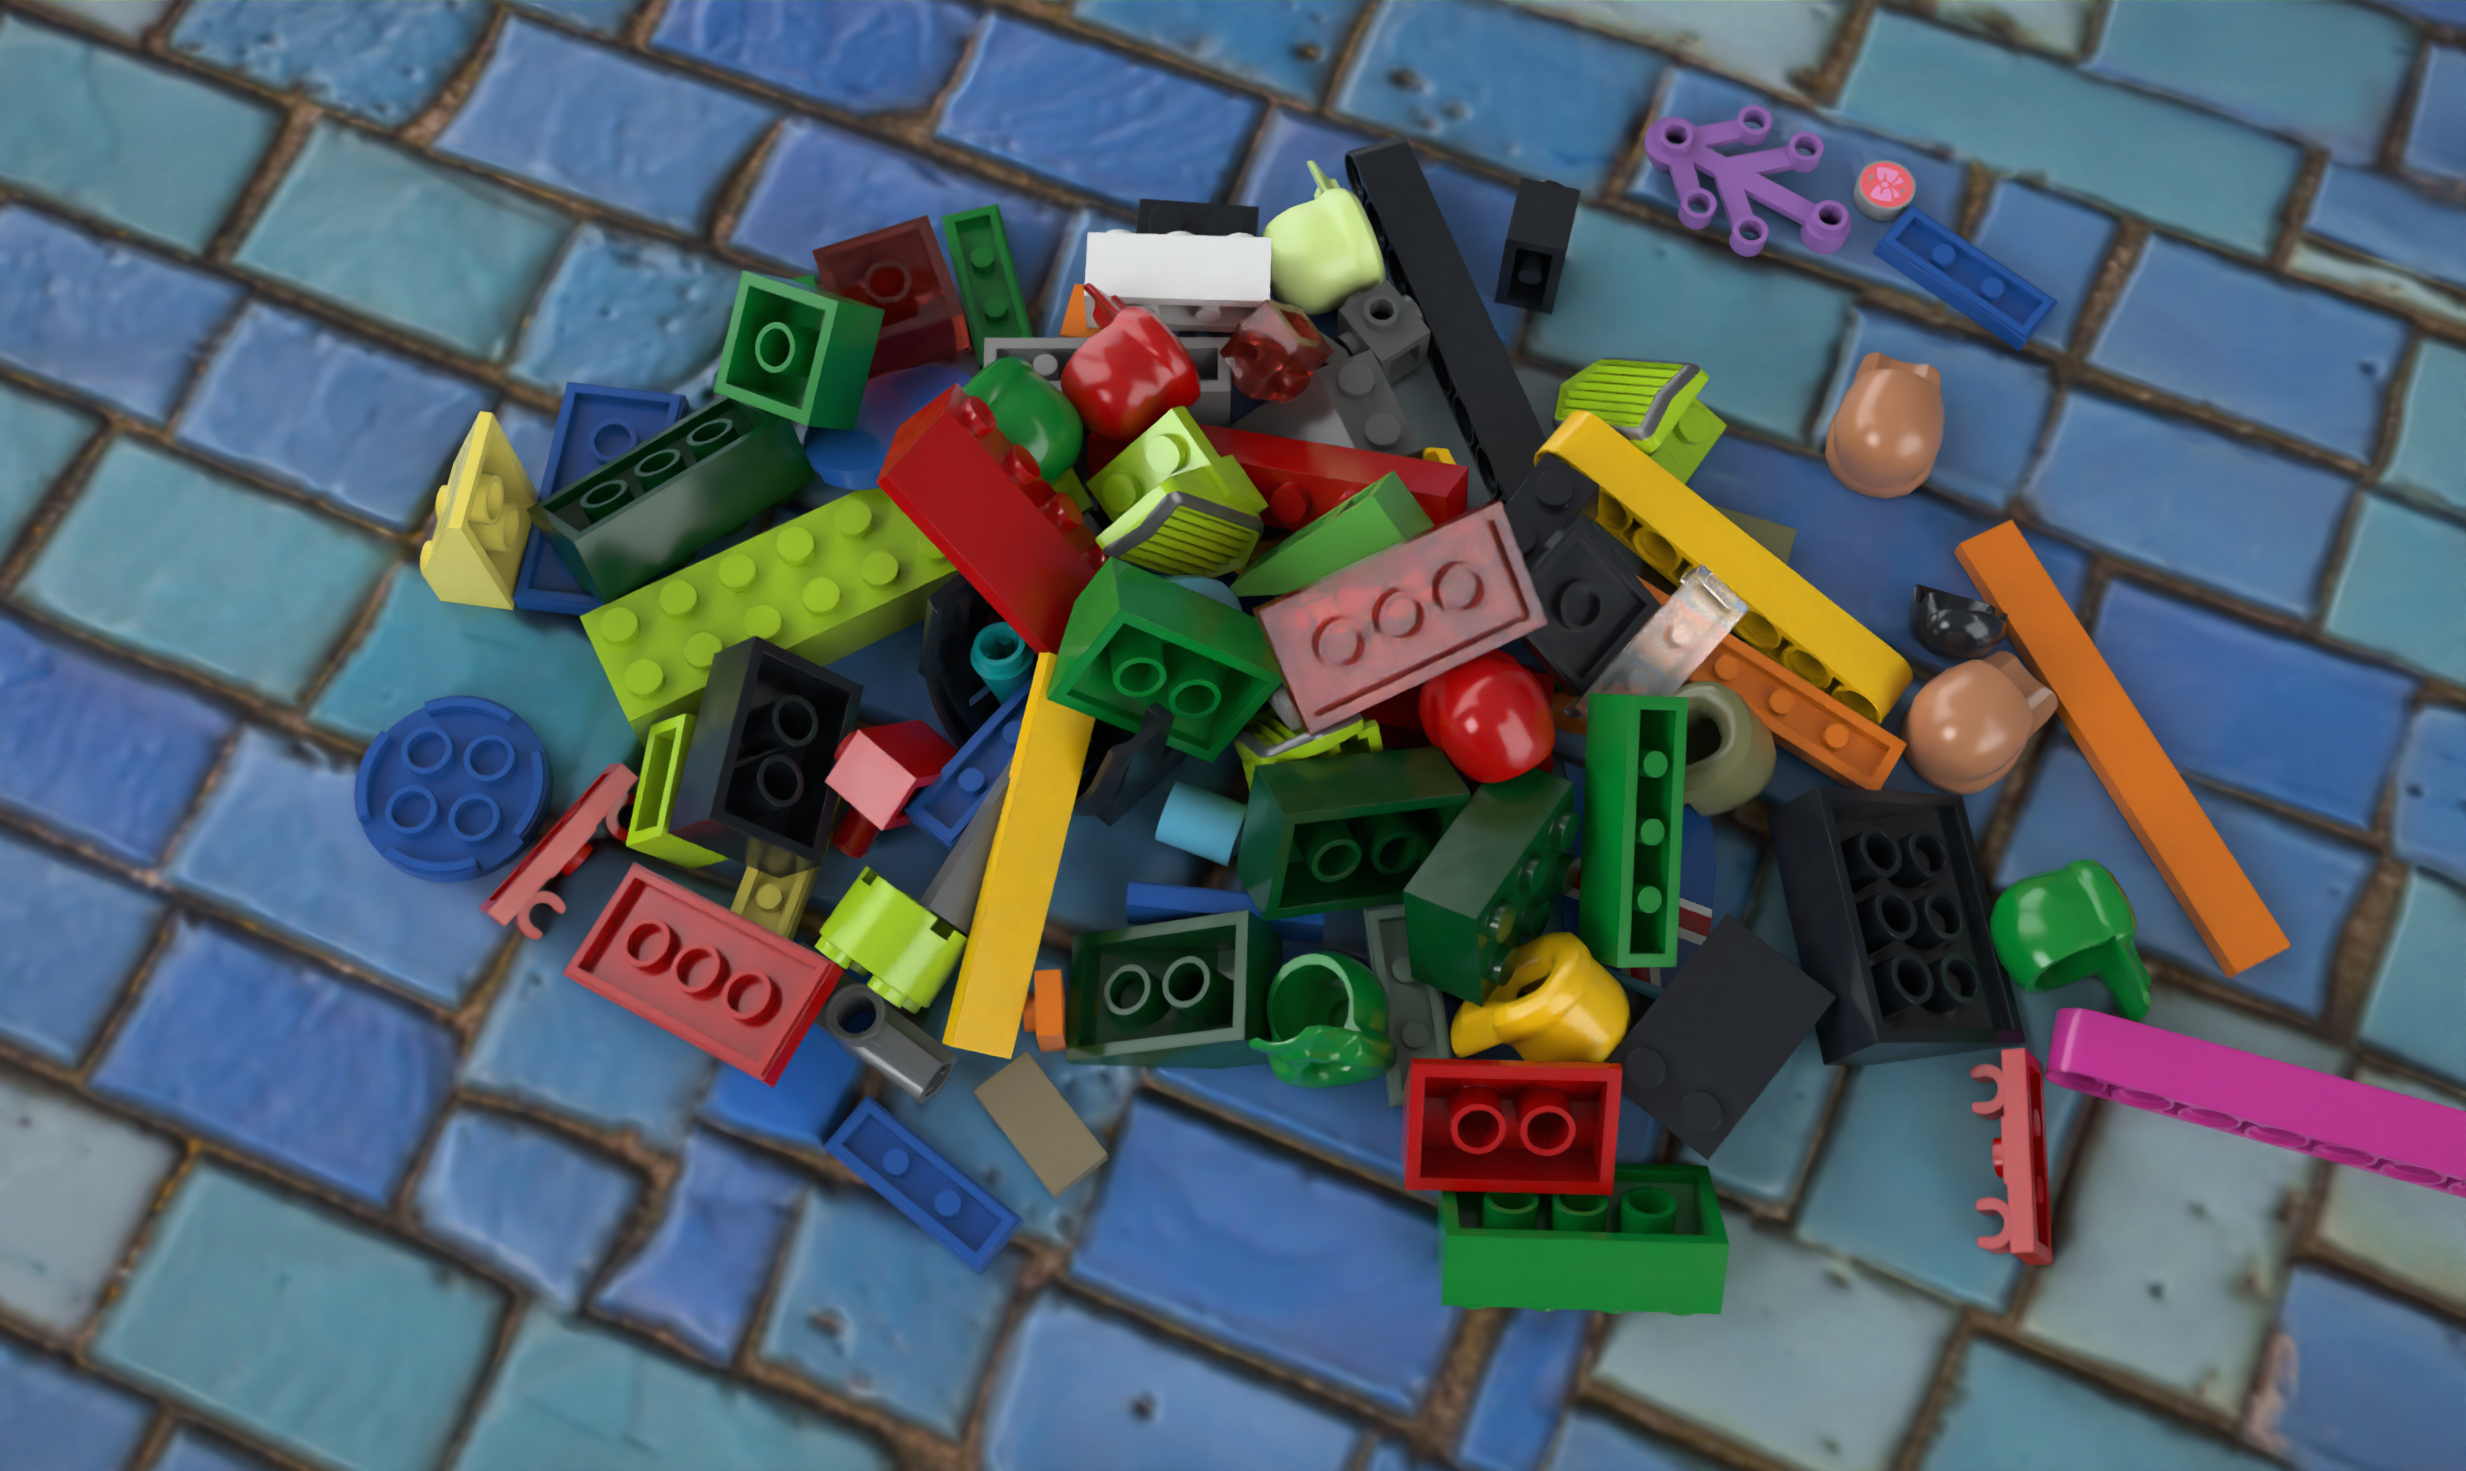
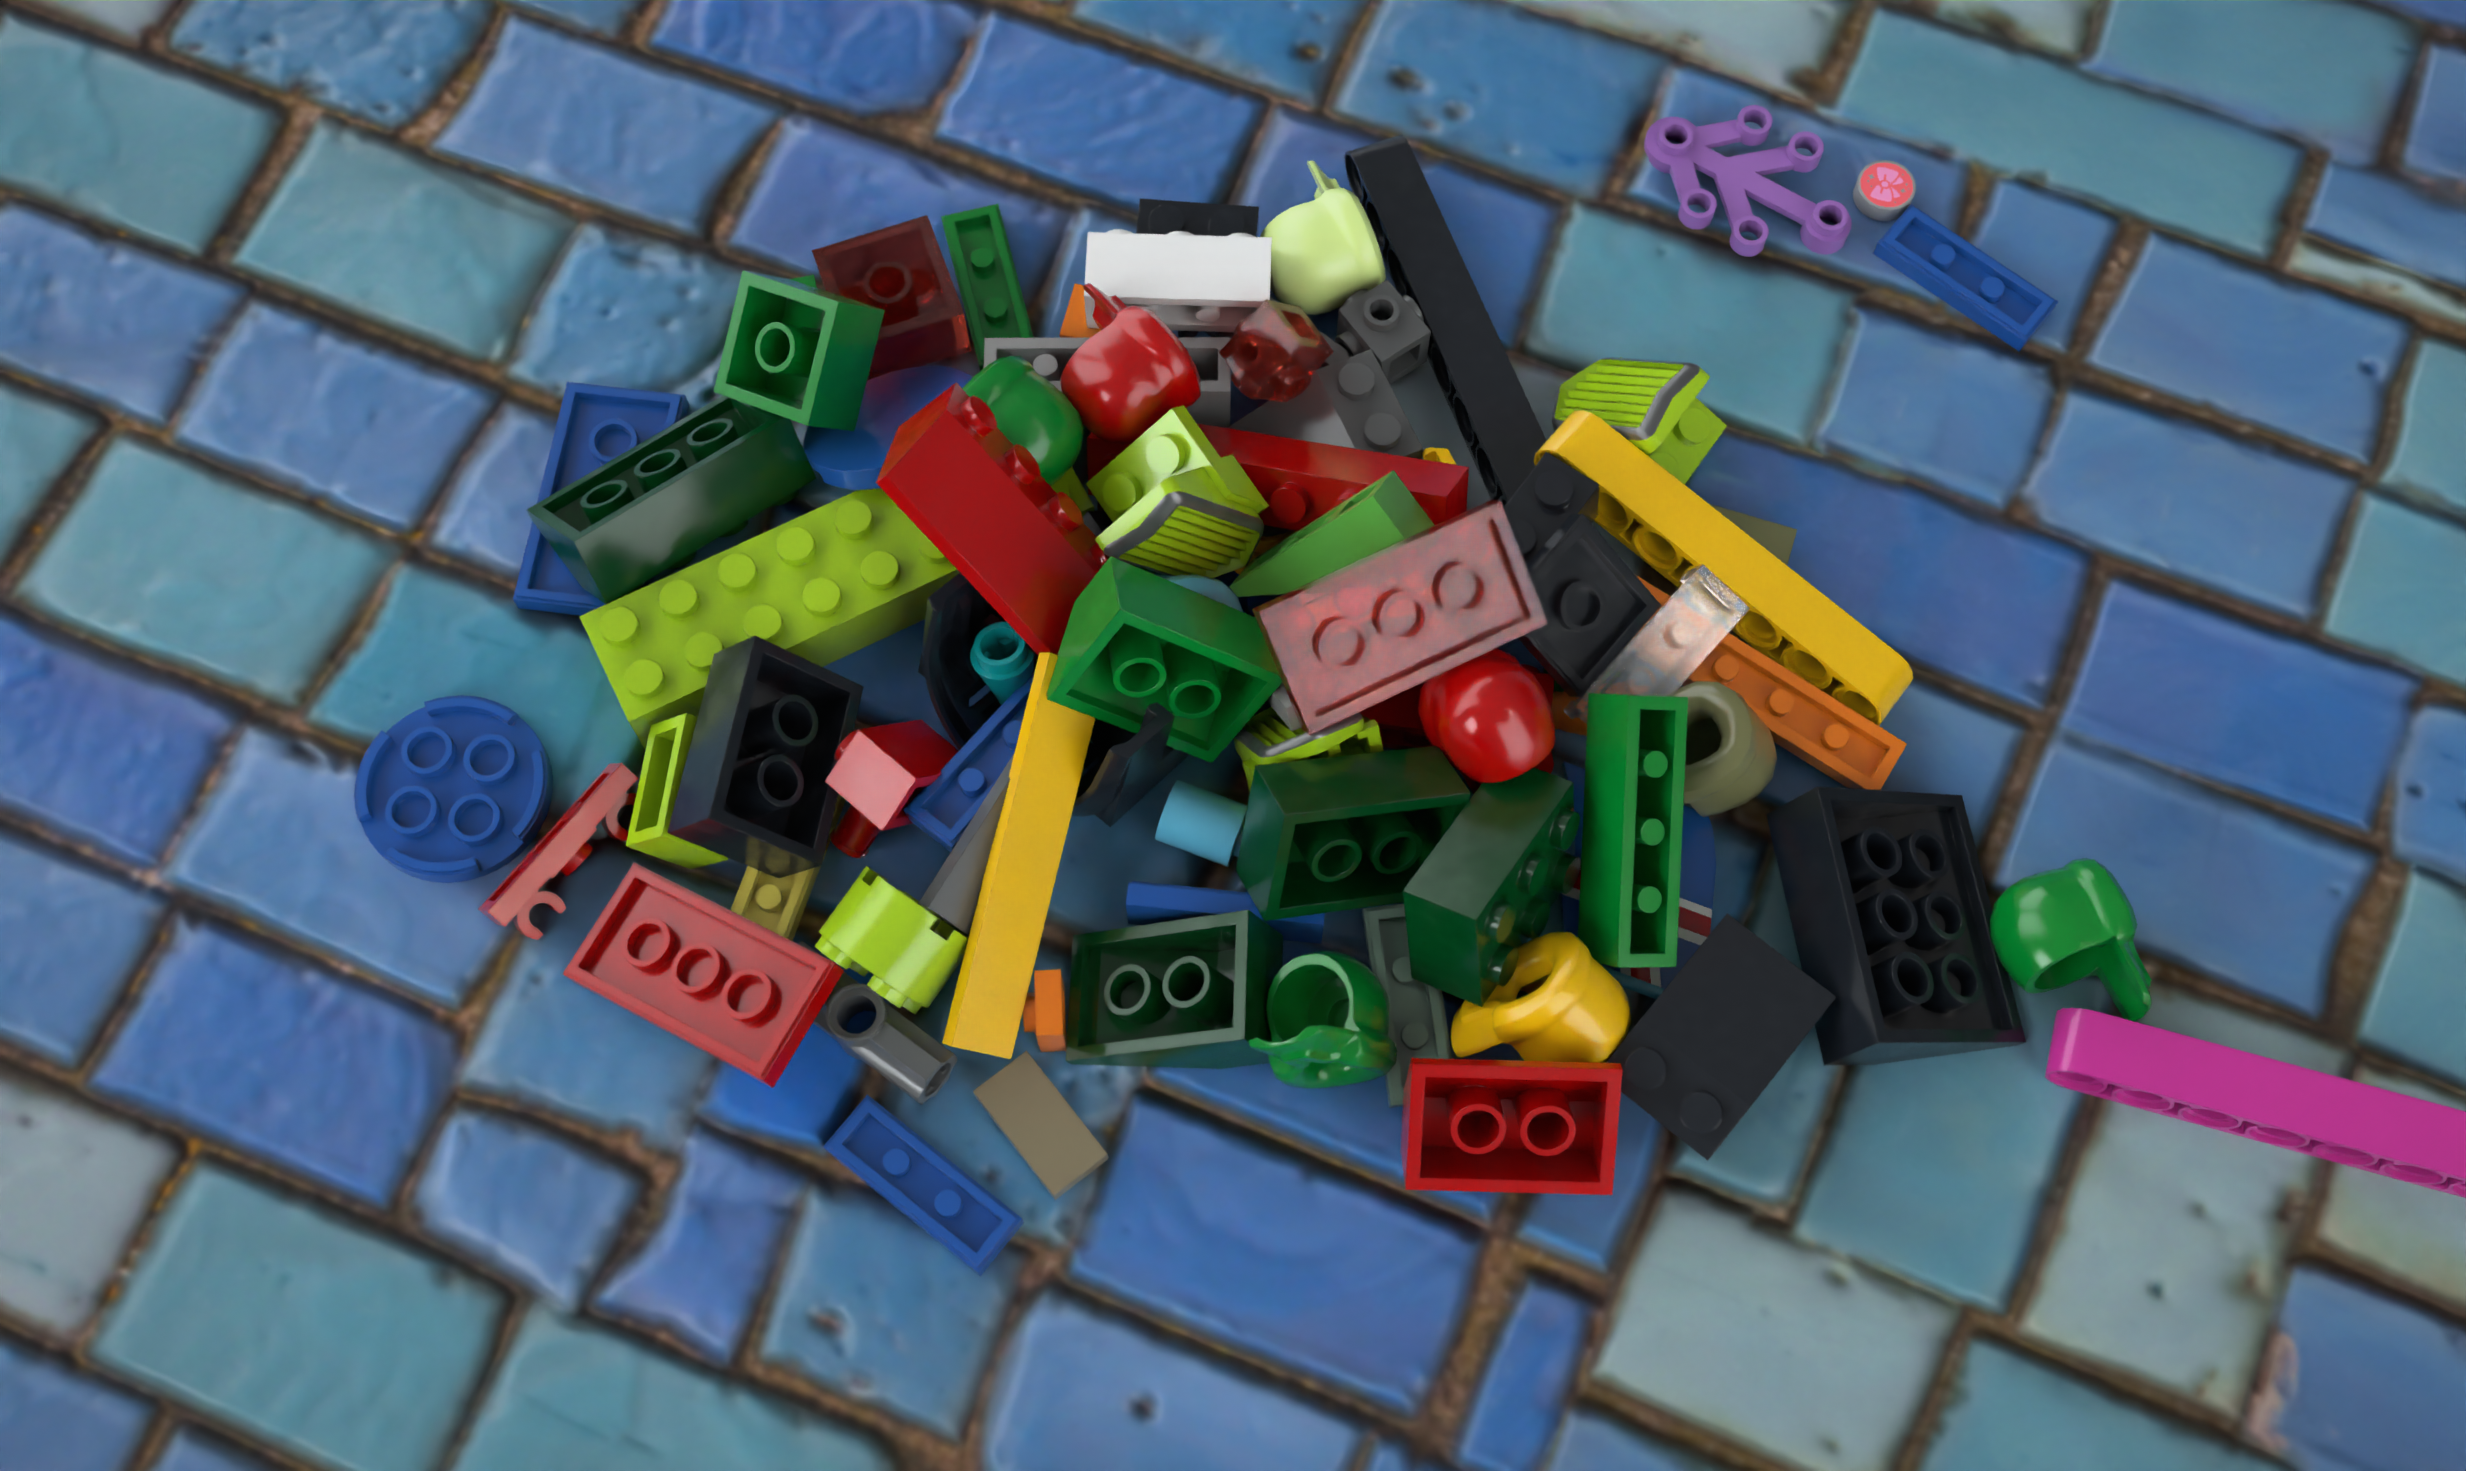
light yellow slope [420,411,539,610] -> none
green slope [1438,1163,1729,1316] -> none
black brick [1494,178,1581,315] -> none
nougat piece [1825,352,1945,499] -> none
nougat piece [1899,651,2058,795] -> none
black hair [1908,584,2008,661] -> none
orange tile [1954,519,2292,979] -> none
plate [1970,1048,2053,1265] -> none

